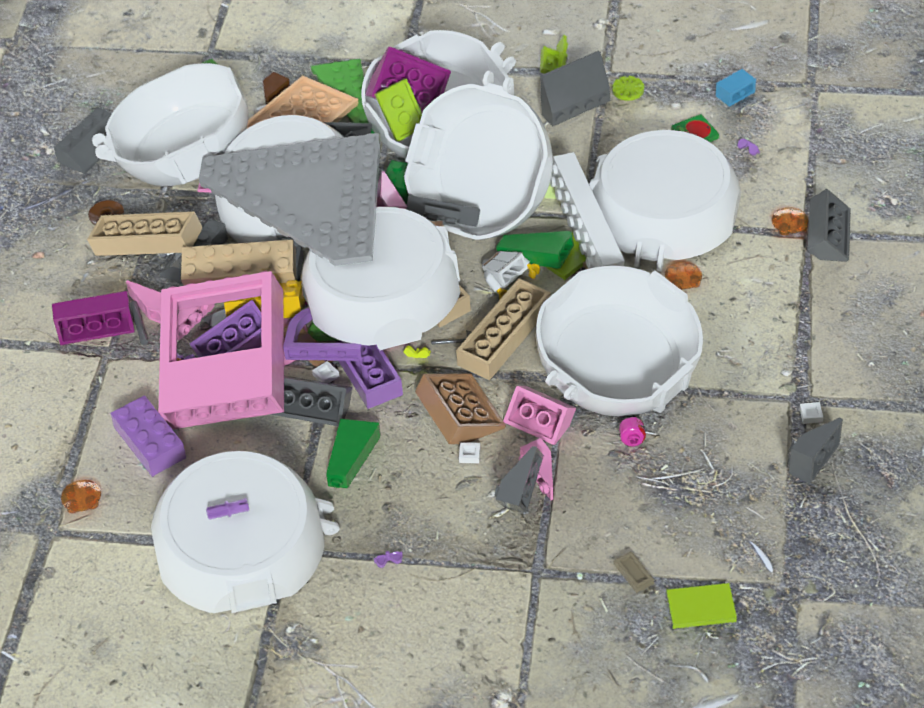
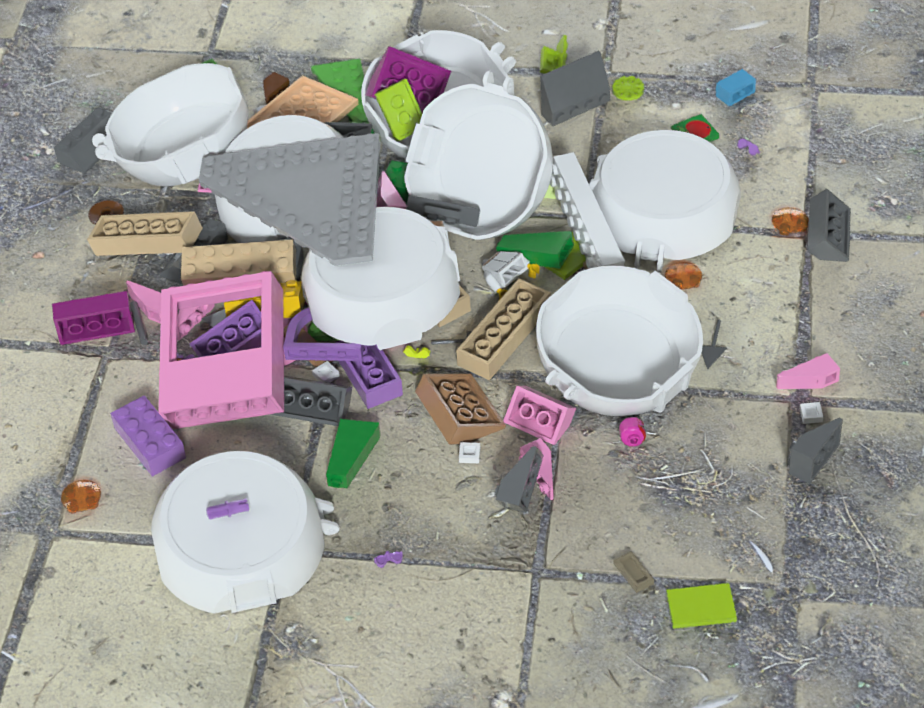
none -> dark grey piece [701,319,727,370]
none -> bright pink slope [776,353,840,389]

